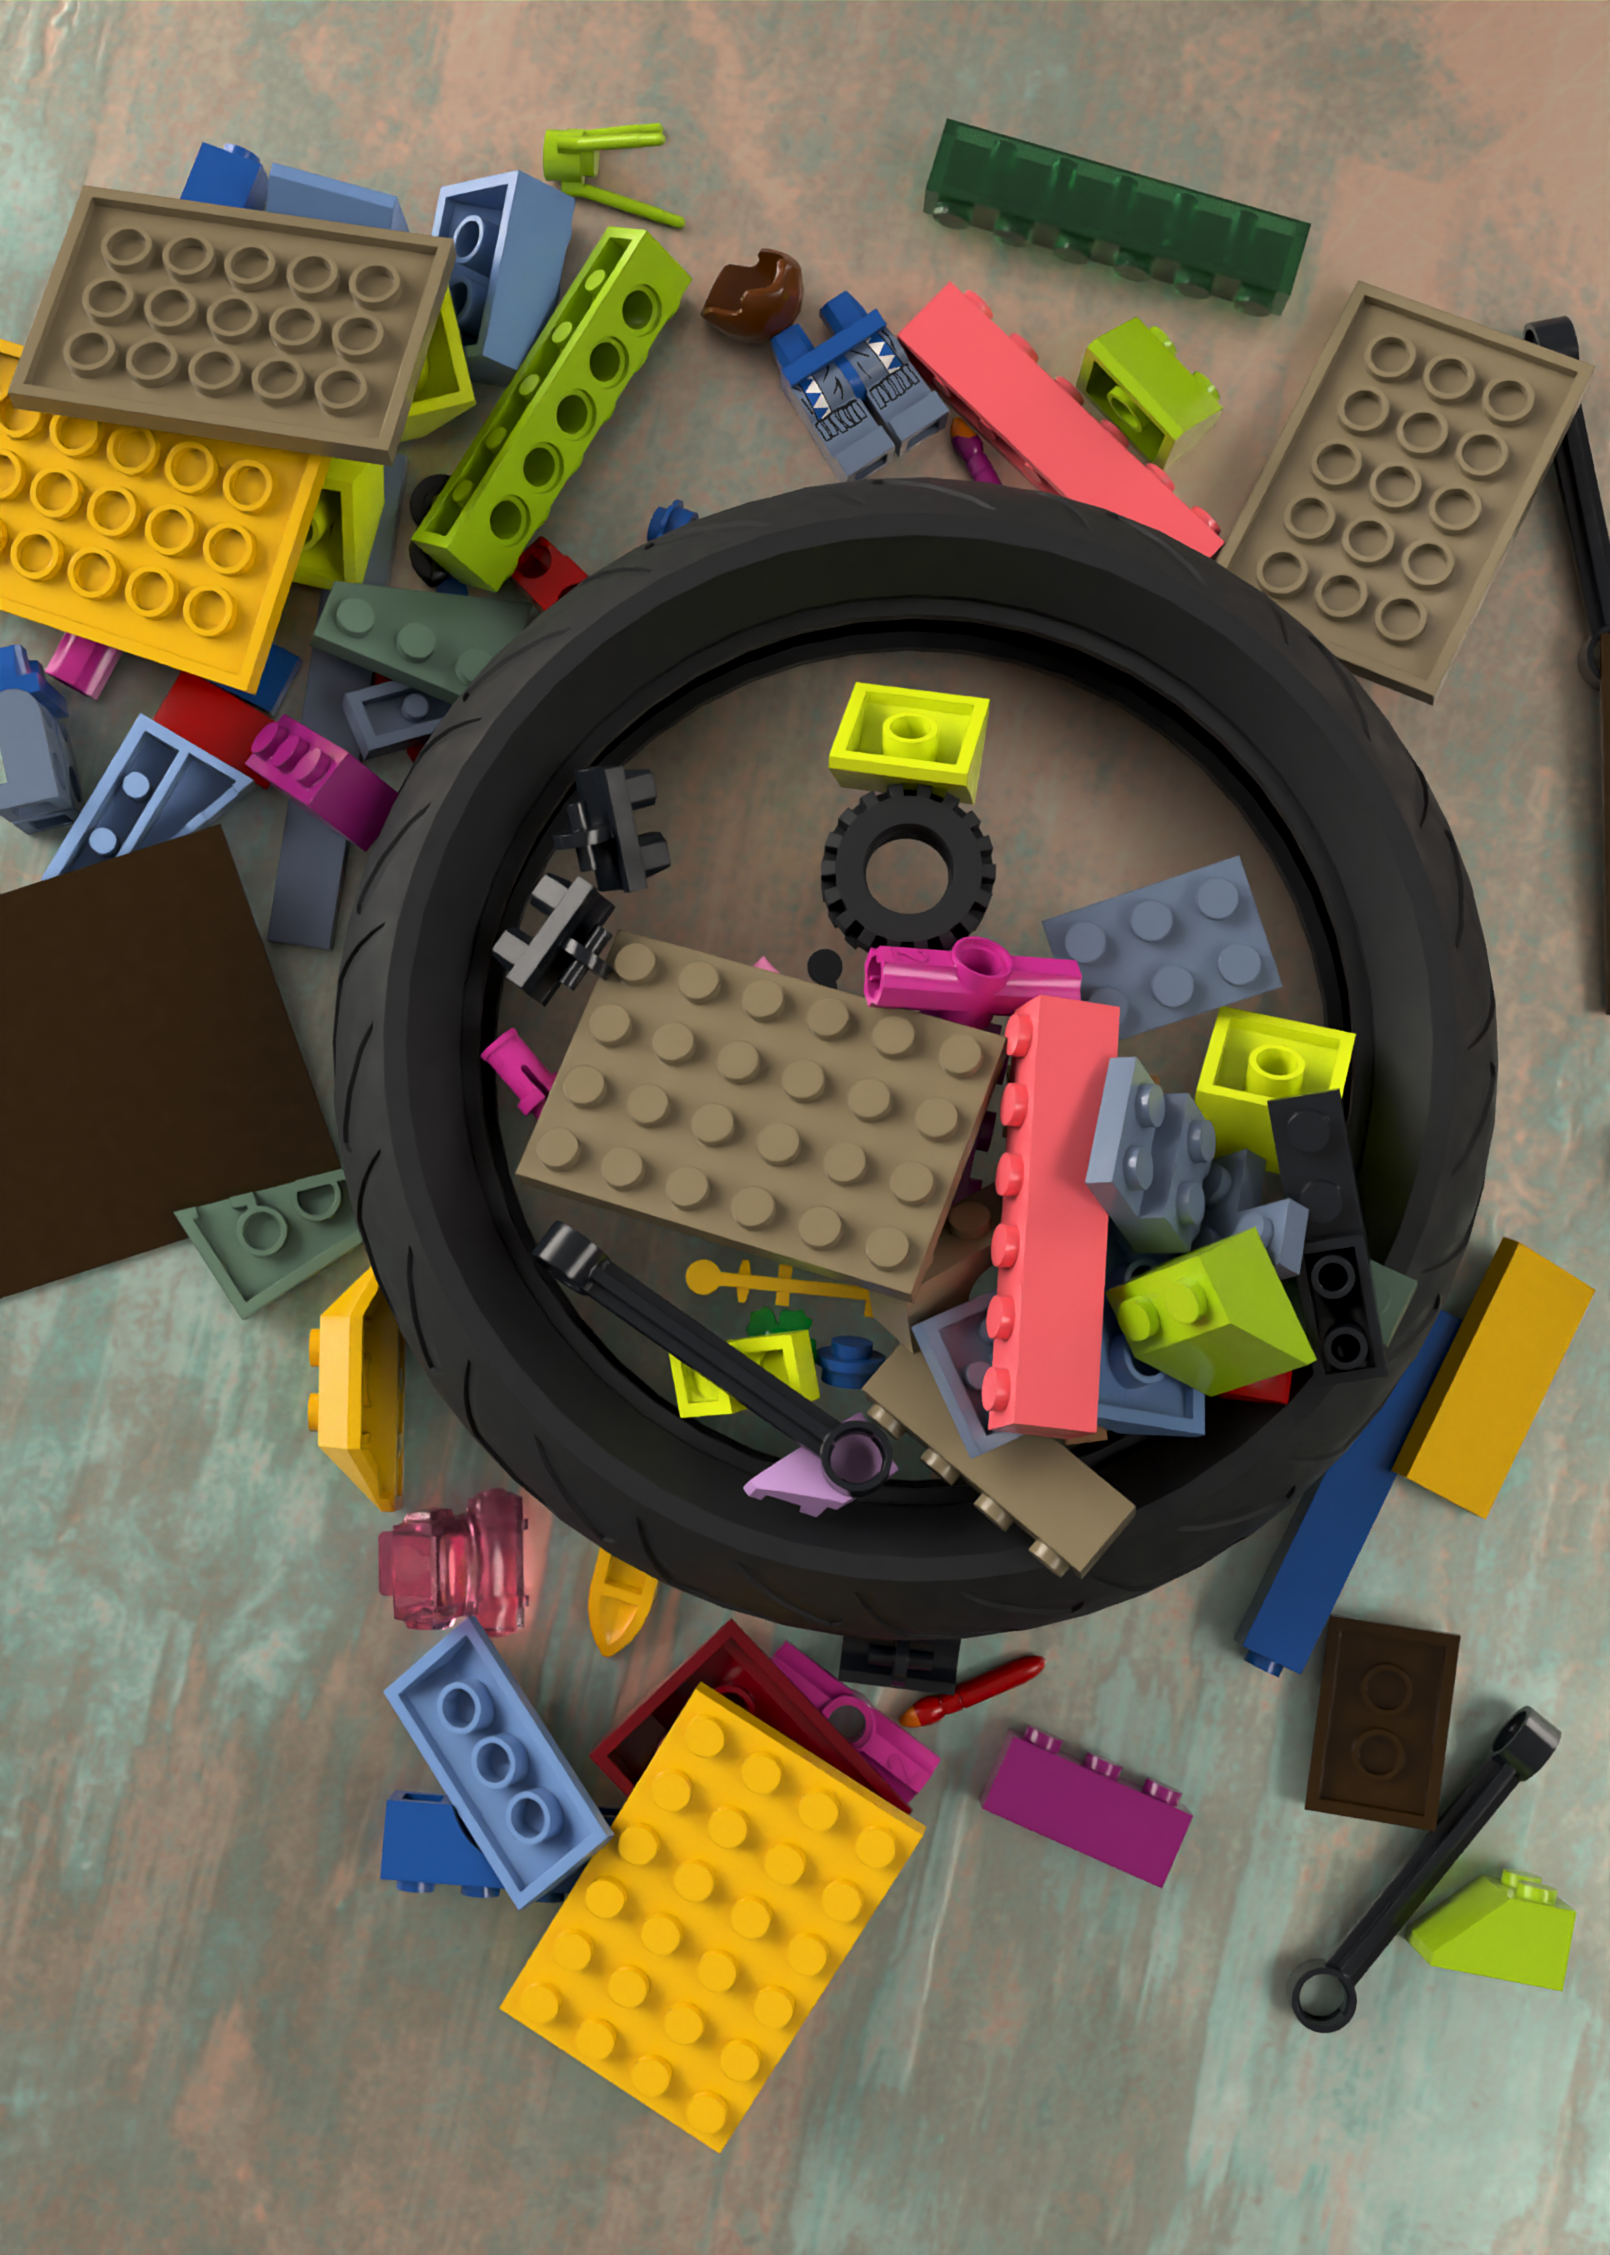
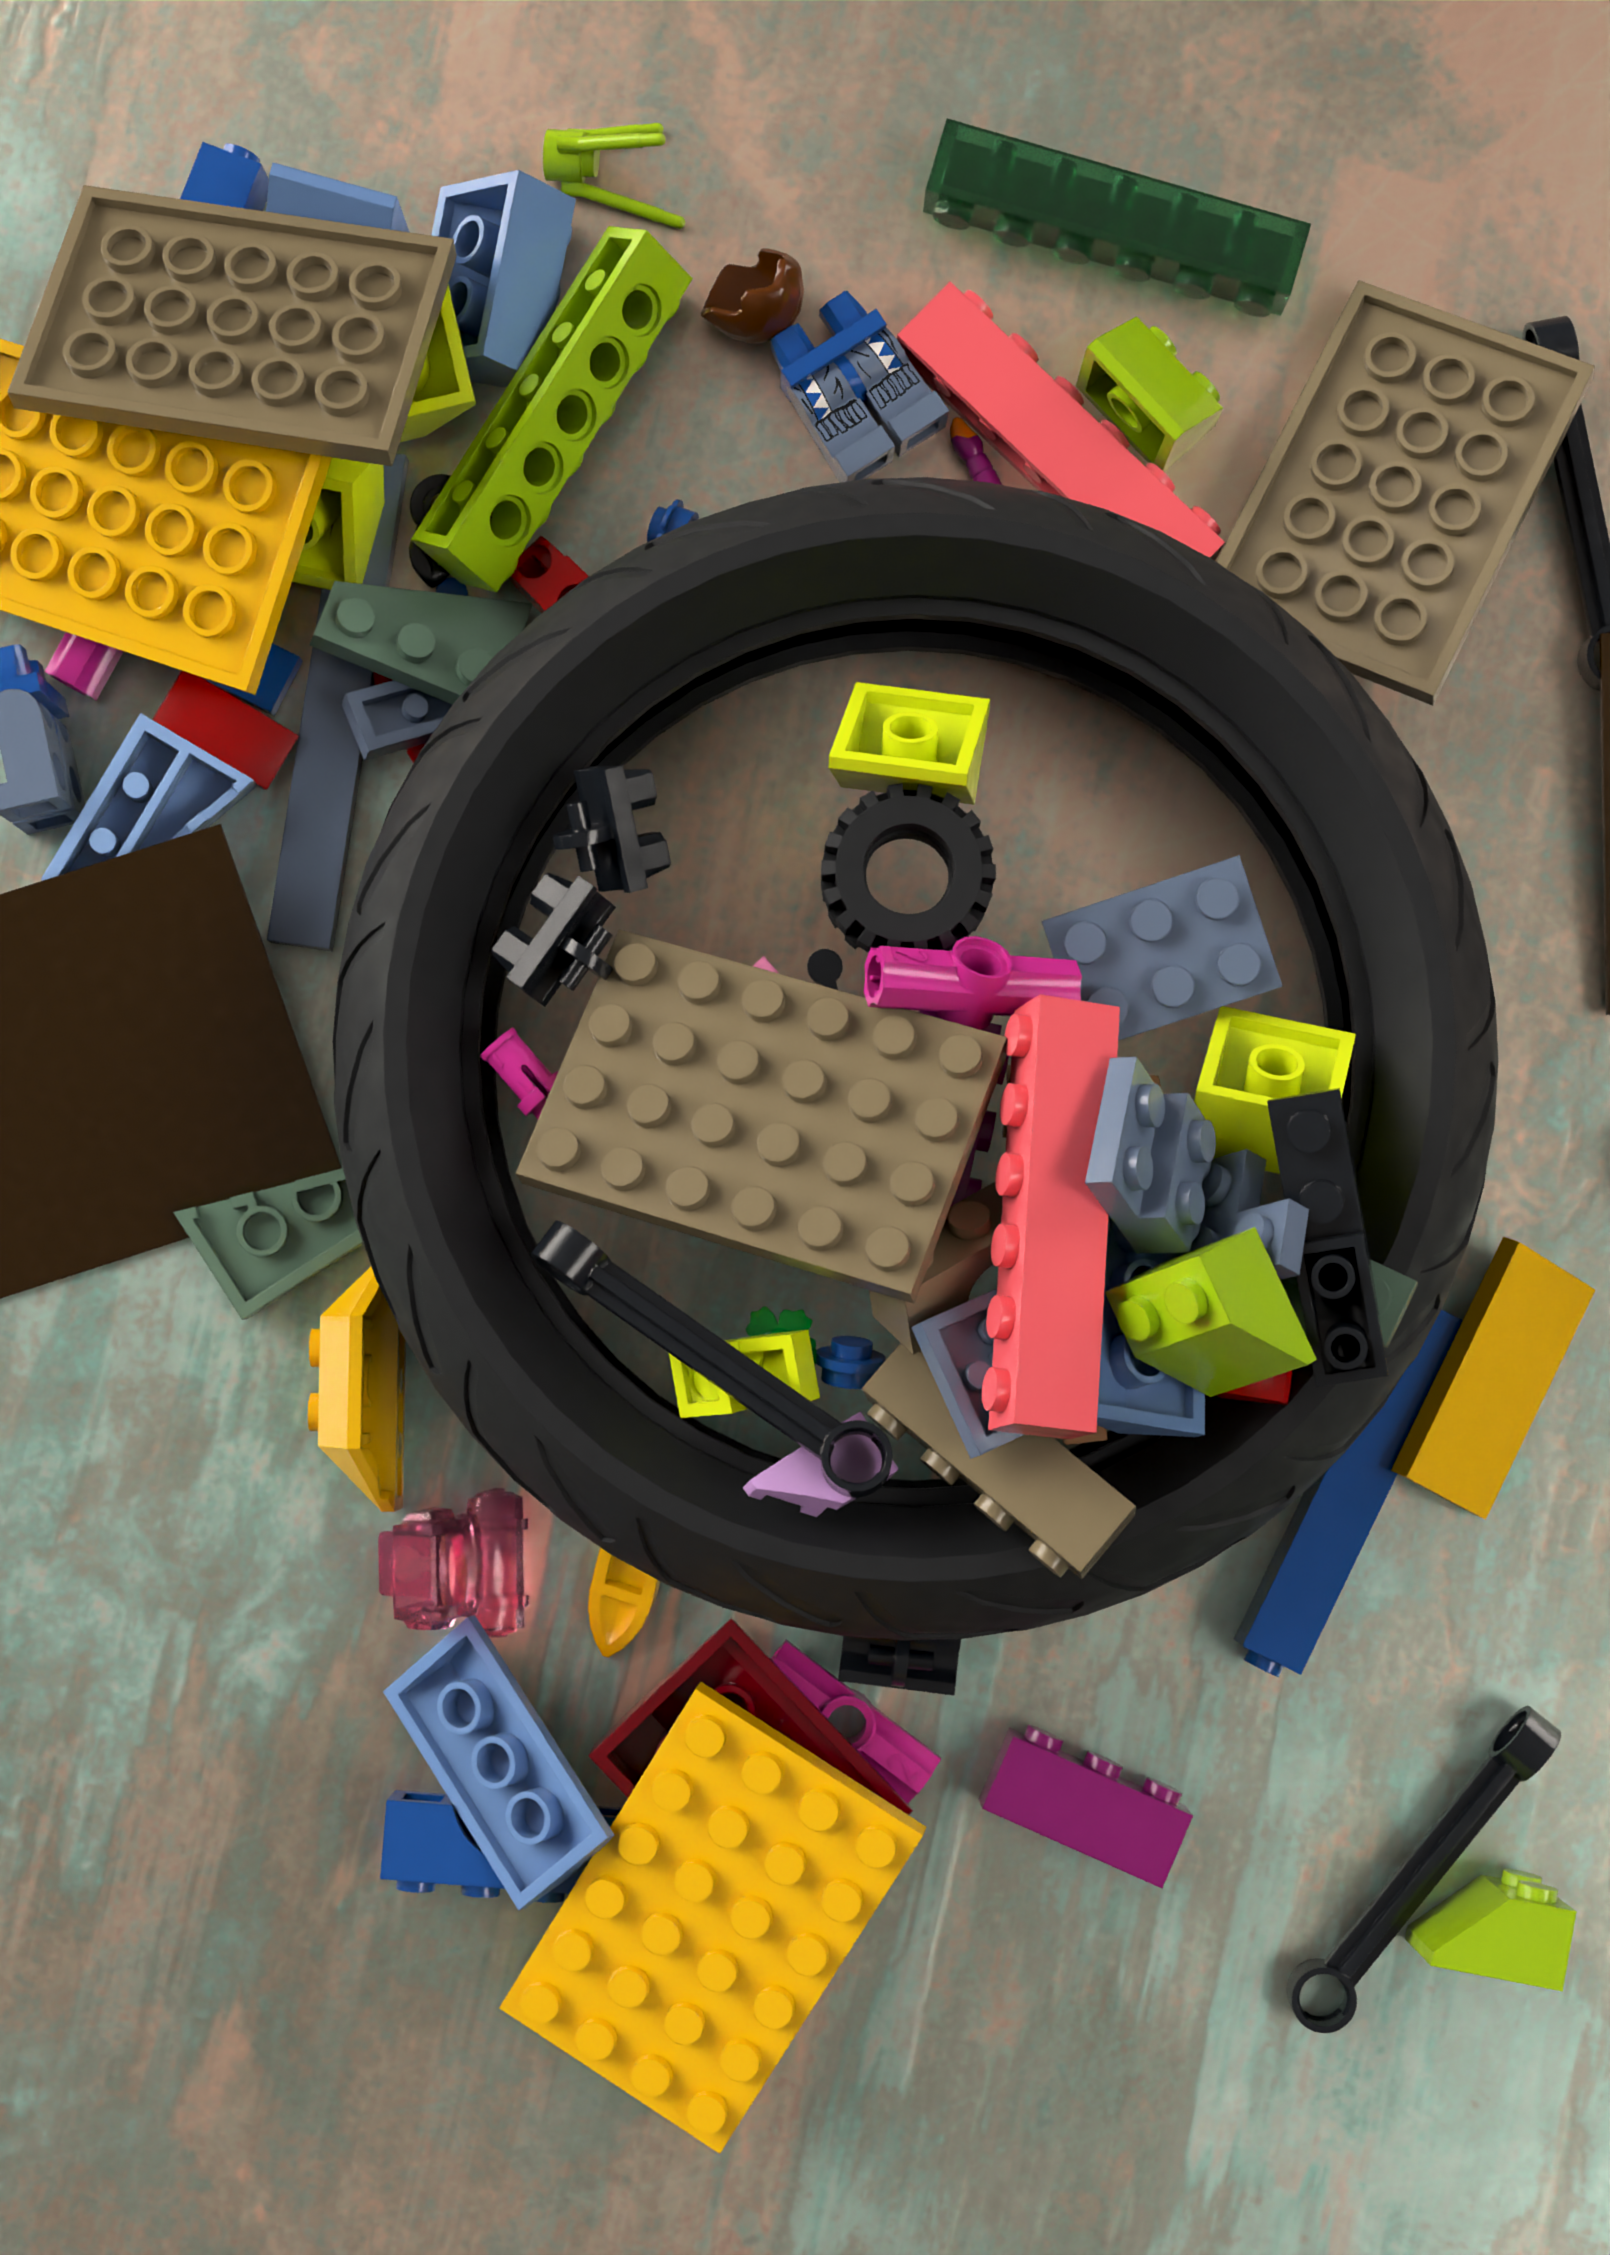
magenta brick [245,714,399,852] -> none
yellow piece [685,1259,874,1318] -> none
red piece [899,1655,1046,1728] -> none
dark brown plate [1304,1614,1461,1832] -> none

